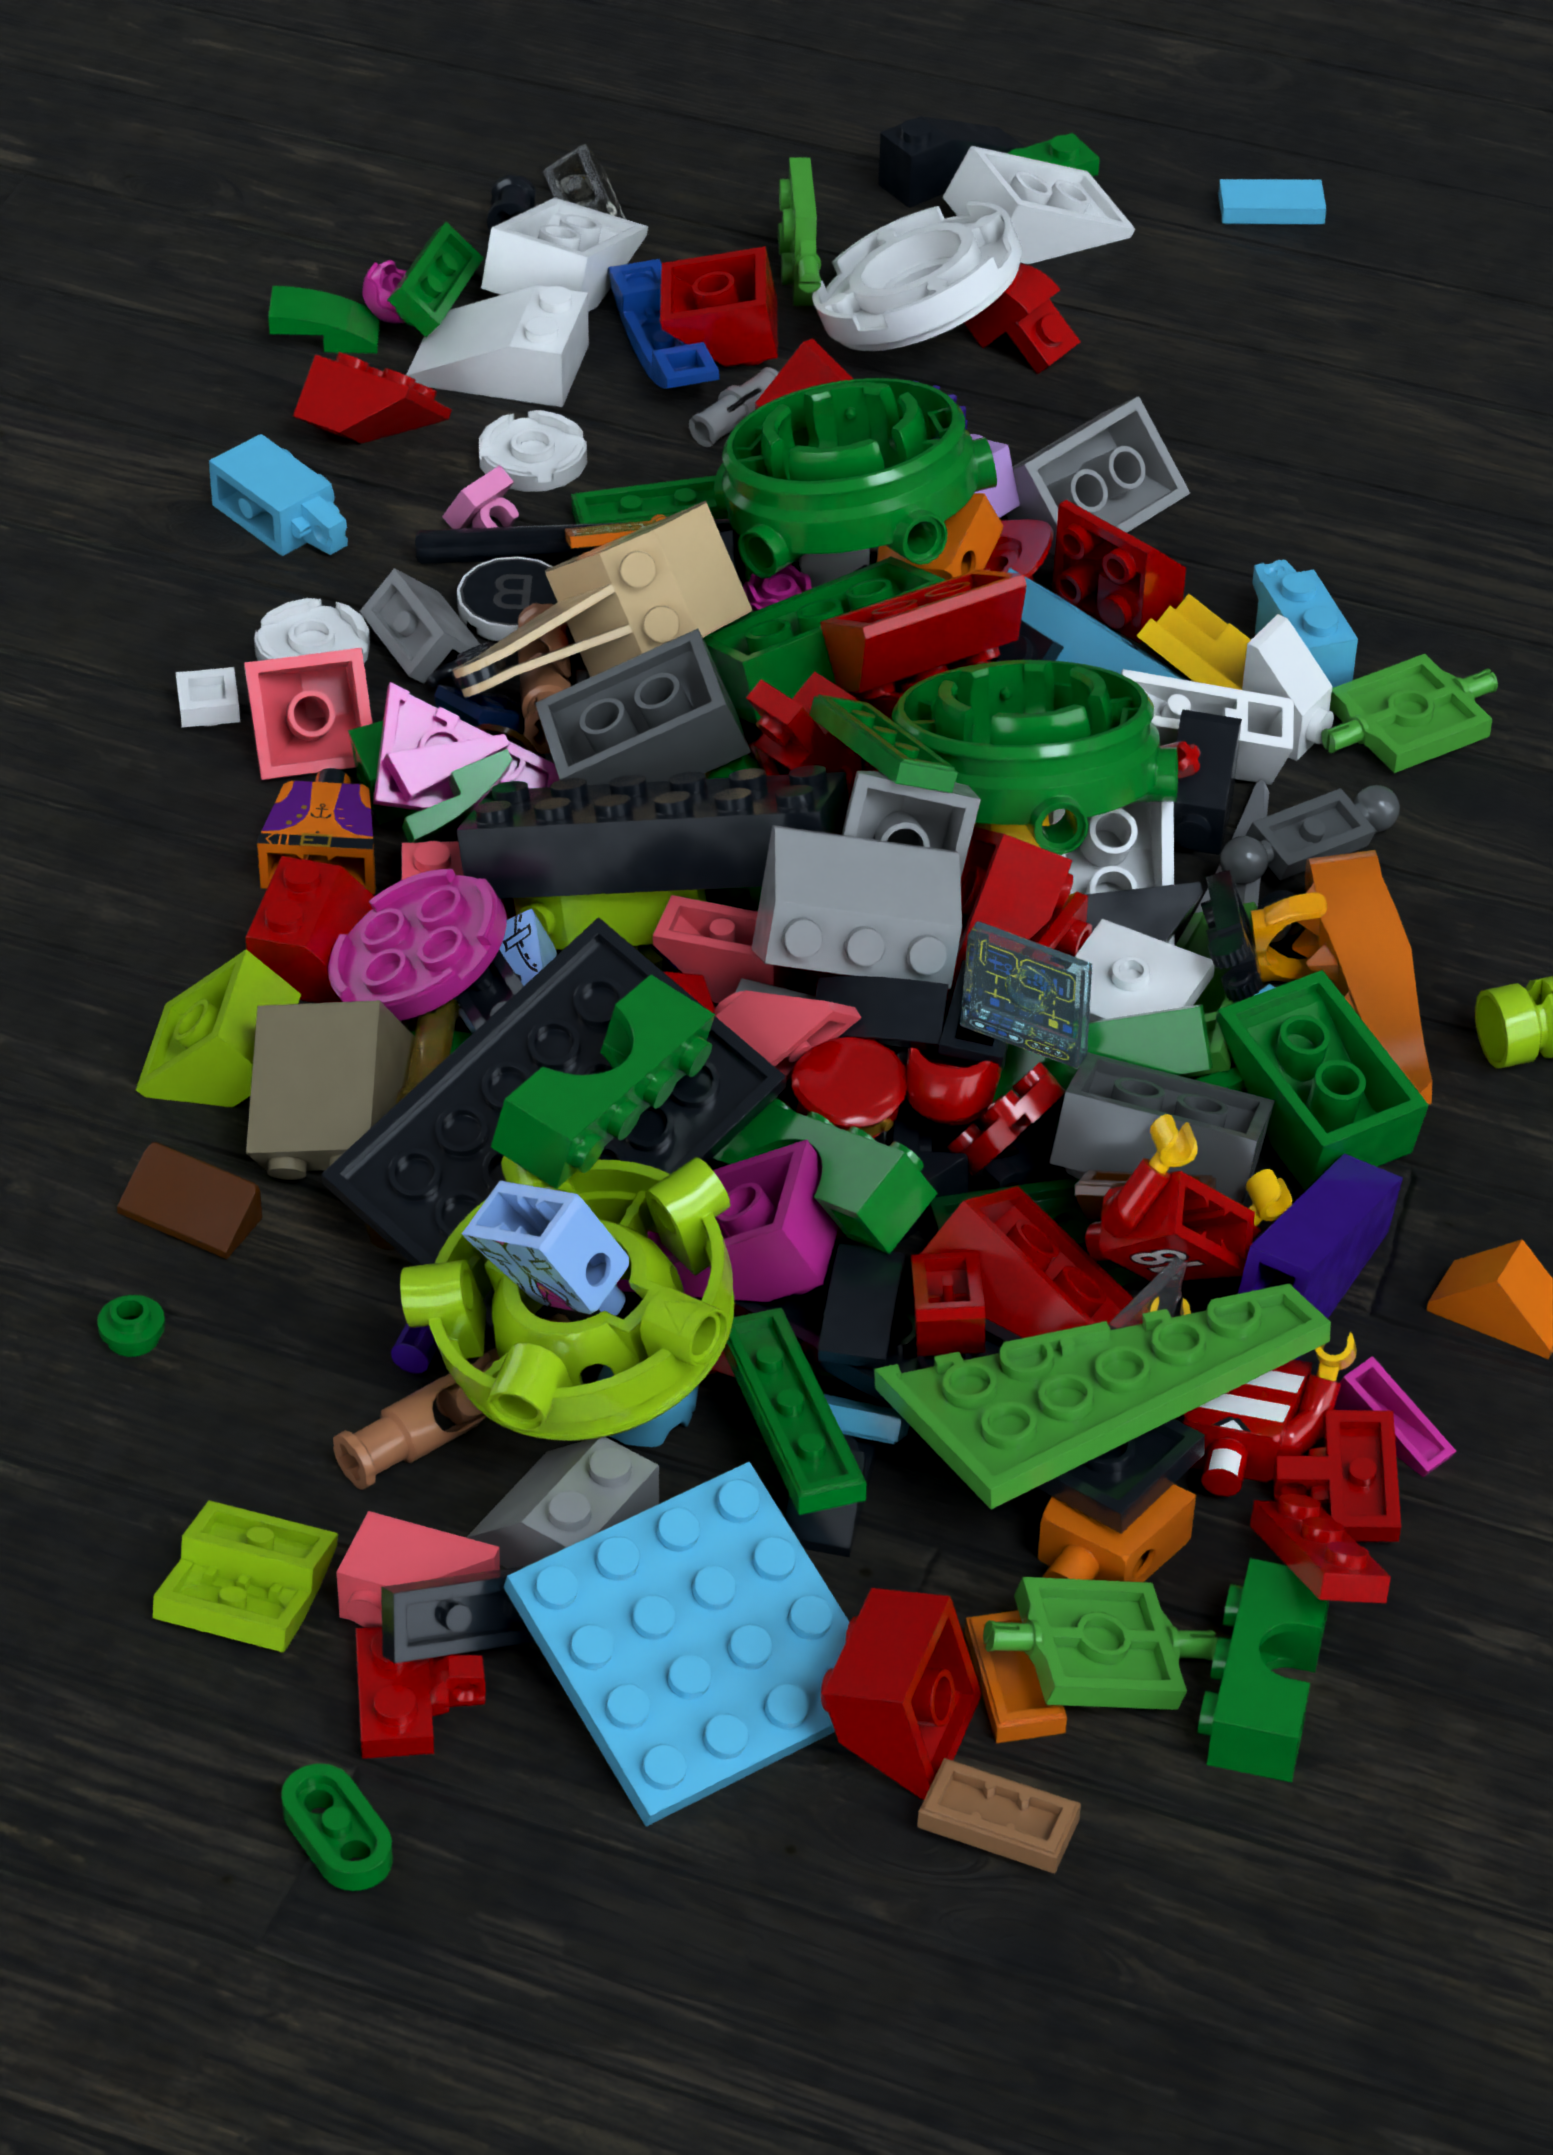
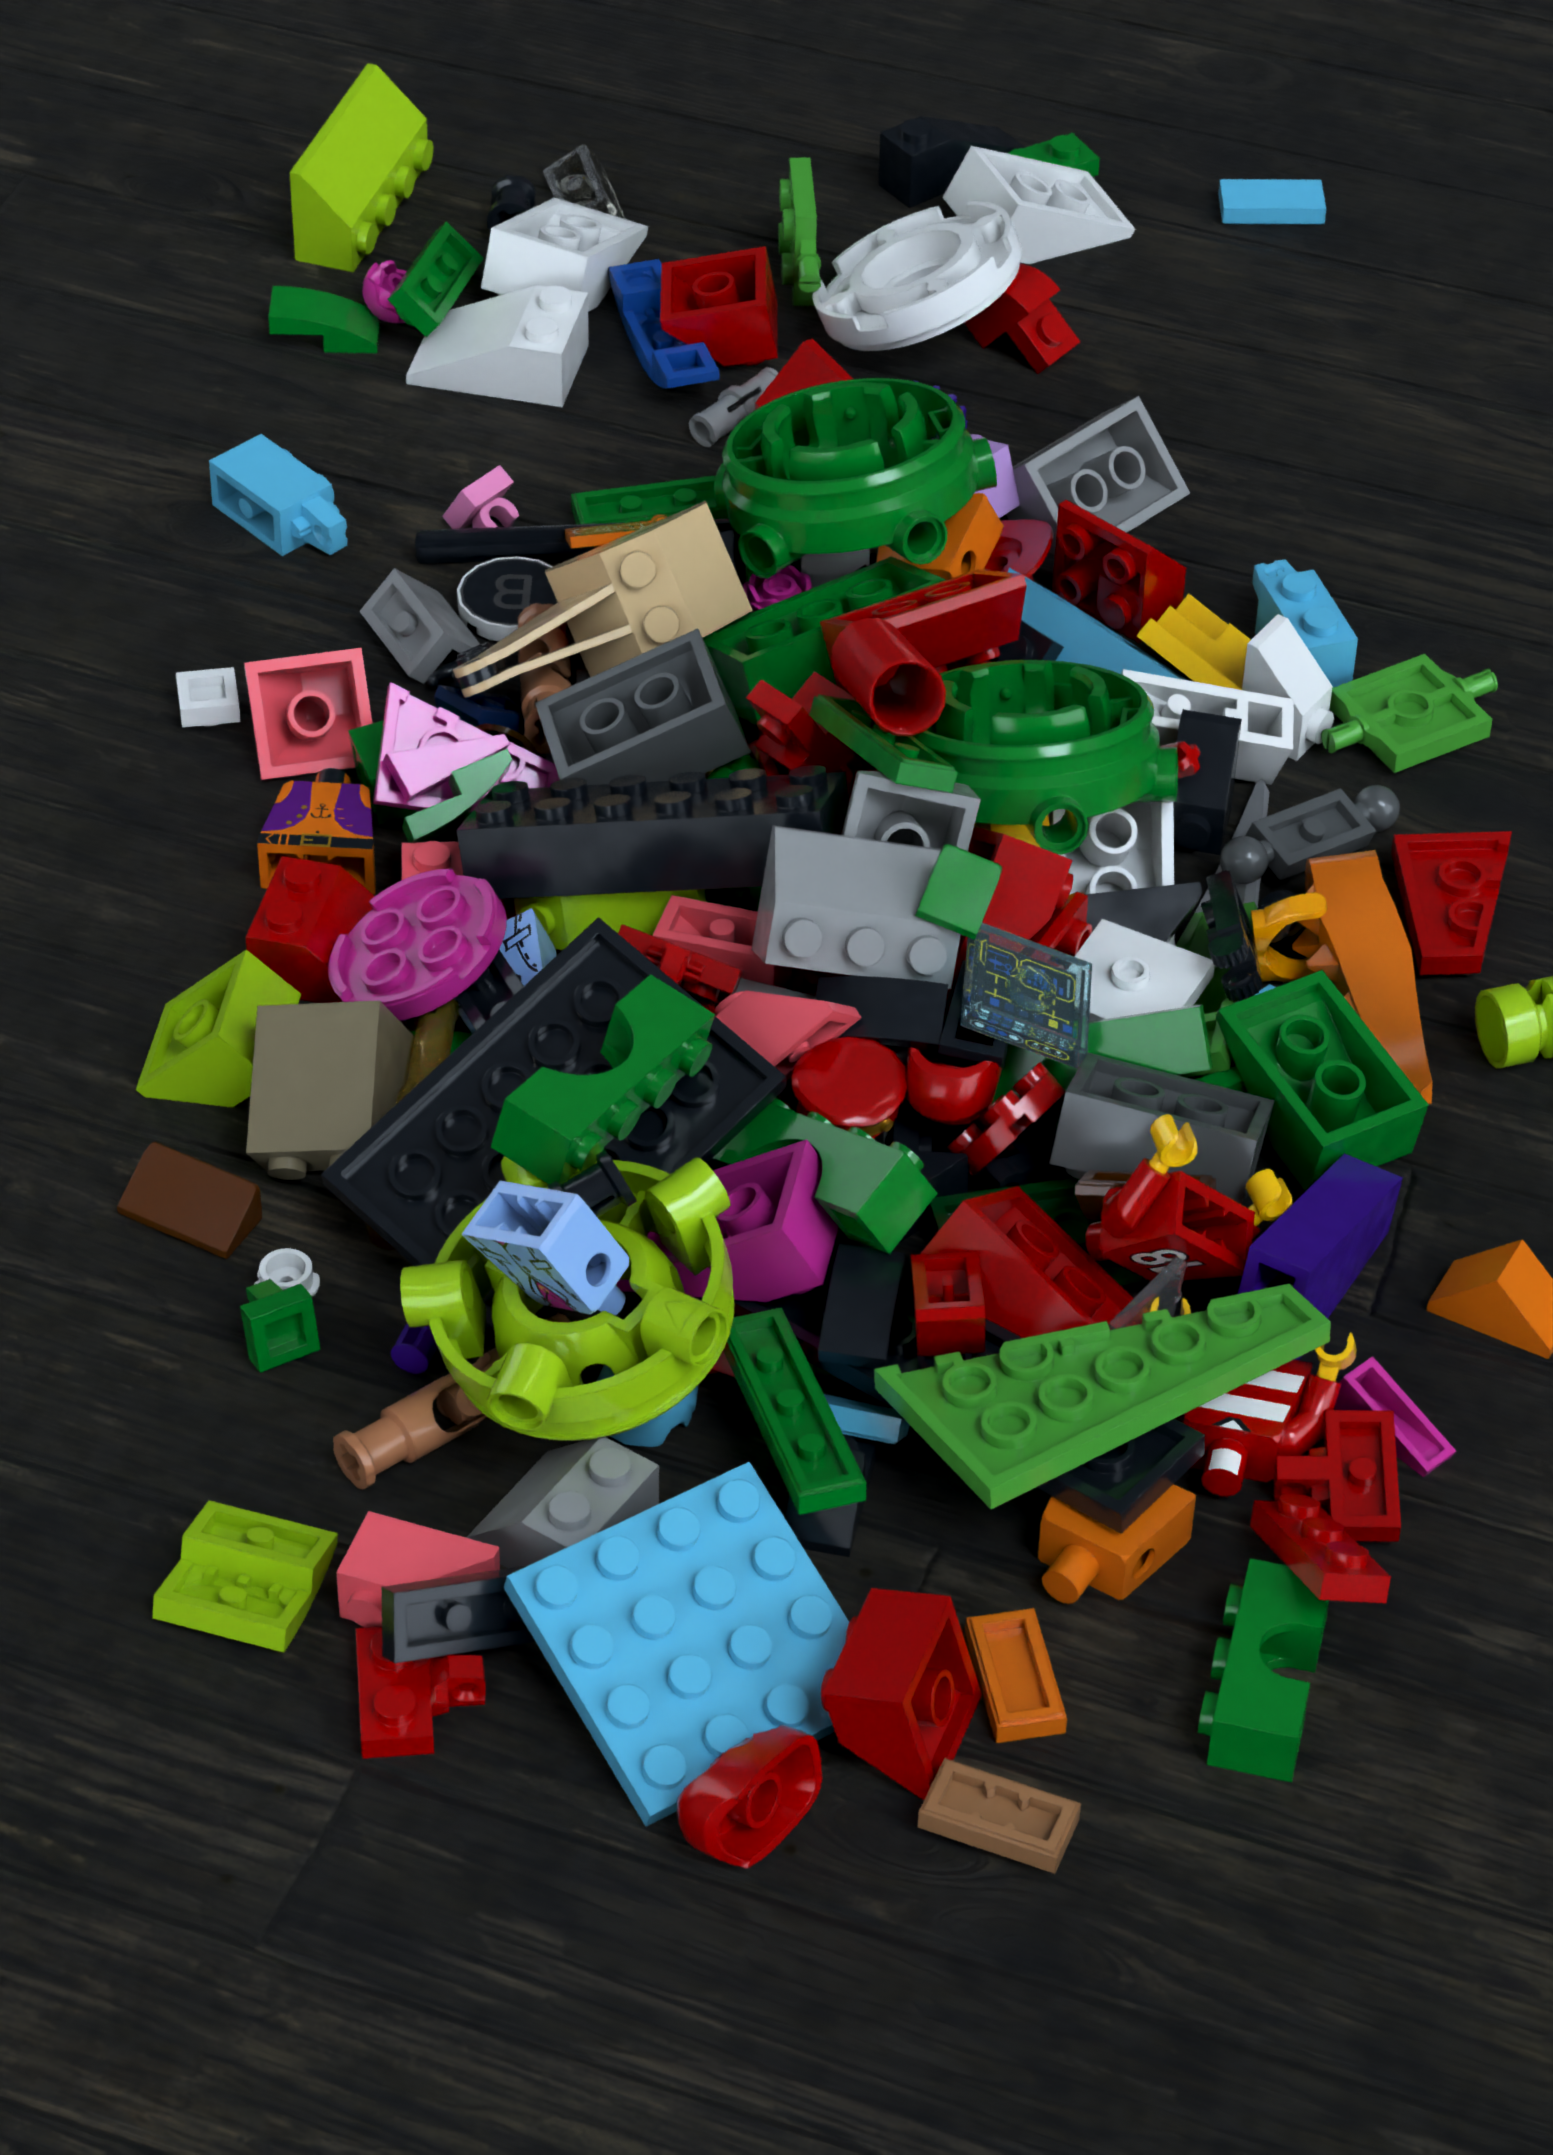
green plate [97,1295,165,1357] -> none
white tile [254,598,370,663] -> none
green plate [281,1763,393,1891] -> none
red slope [293,352,452,444] -> none
white tile [479,410,587,492] -> none
bright green plate [983,1577,1217,1710] -> none
none -> green tile [240,1279,321,1373]
none -> white plate [254,1248,320,1296]
none -> lime slope [290,63,433,272]
none -> black bush [547,1150,637,1218]
none -> red hinge [618,924,744,1001]
none -> red piece [677,1725,822,1869]
none -> red piece [831,618,946,736]
none -> green slope [915,844,1002,940]
none -> red wing [1391,831,1512,975]

